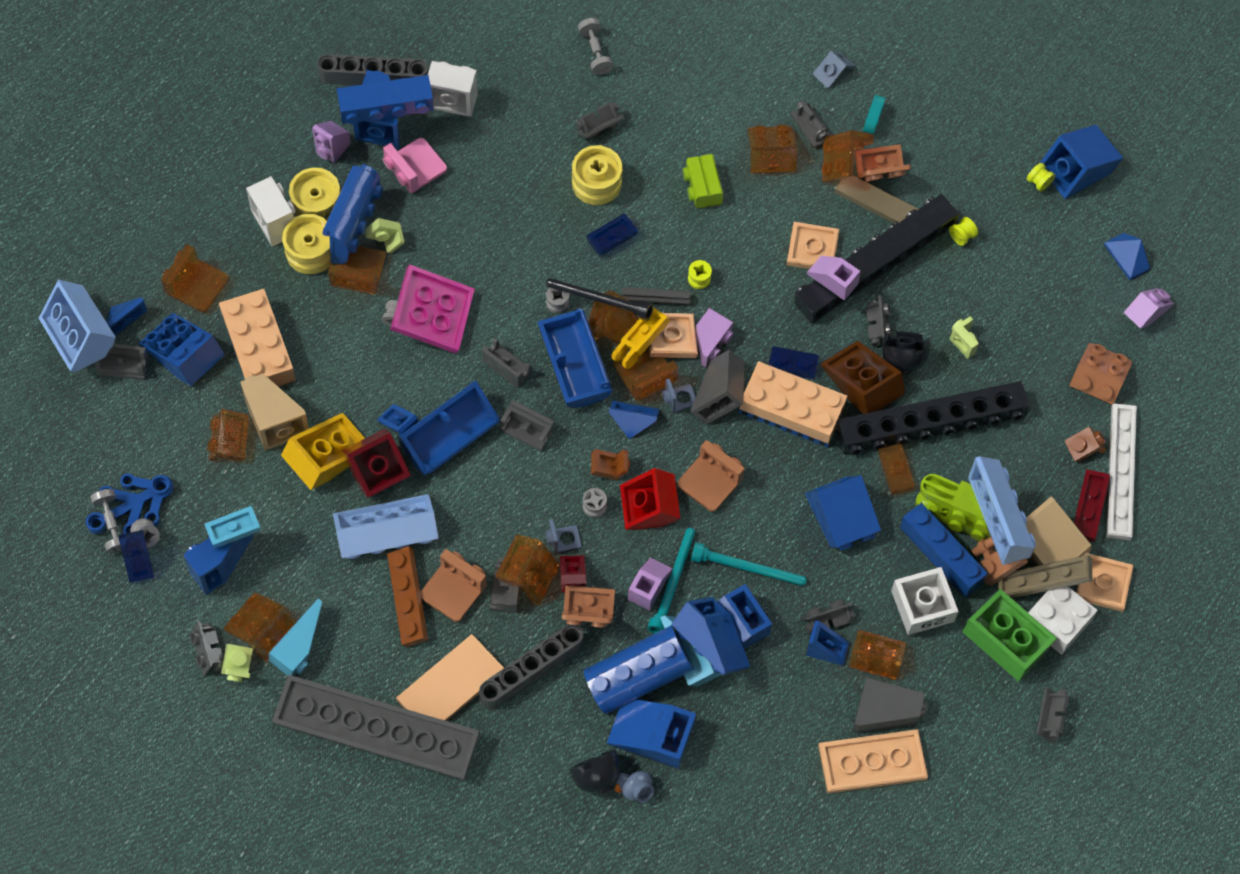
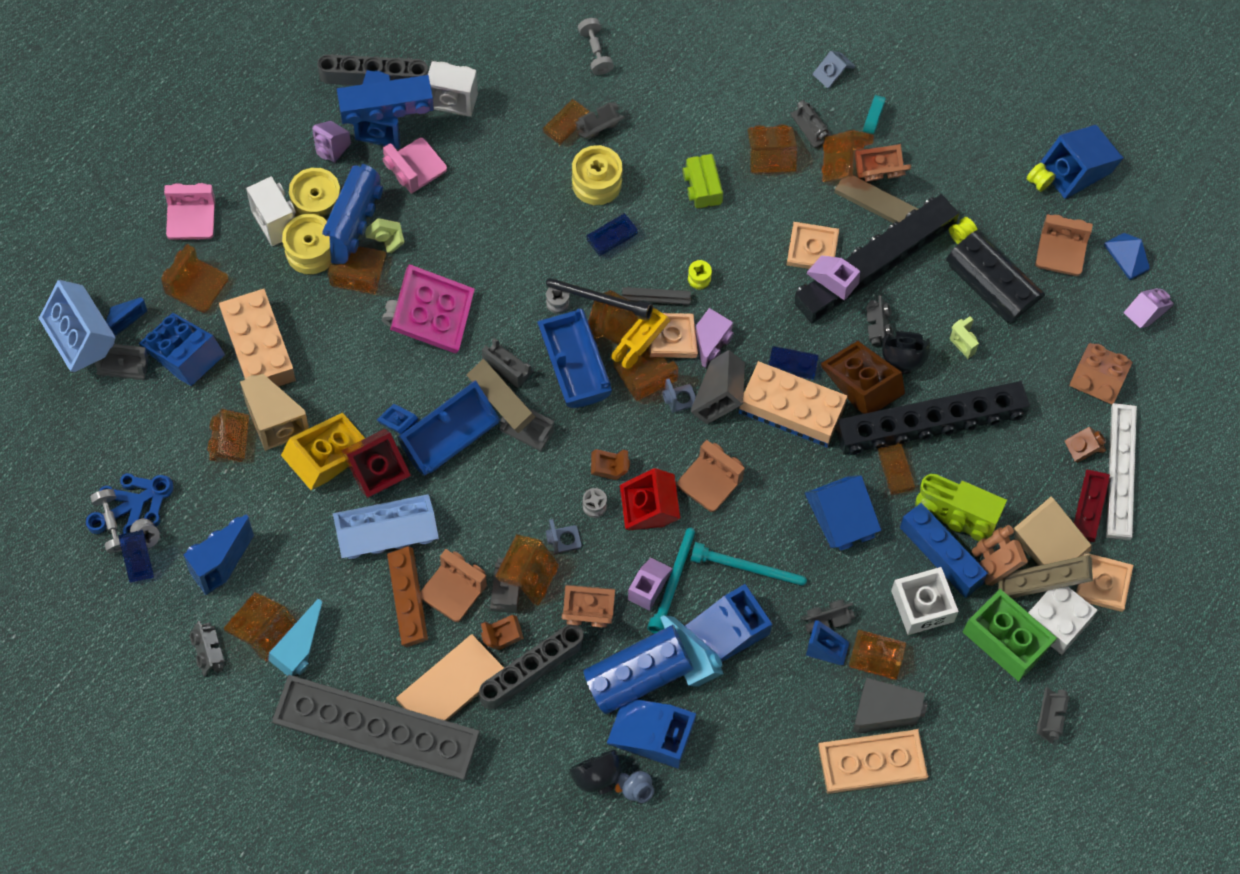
medium azure plate [204,506,261,549] -> none
yellowish green bracket [221,644,253,682] -> none
dark red slope [560,555,586,593] -> none
blue slope [609,401,659,439] -> none
blue slope [671,597,750,675] -> none
light blue slope [968,456,1036,565] -> none
none -> bright pink bracket [164,183,215,240]
none -> dark tan tile [467,359,536,433]
none -> dark orange bracket [481,614,524,650]
none -> clear orange plate [543,99,590,145]
none -> black container [946,230,1045,323]
none -> nougat bracket [1035,214,1093,276]

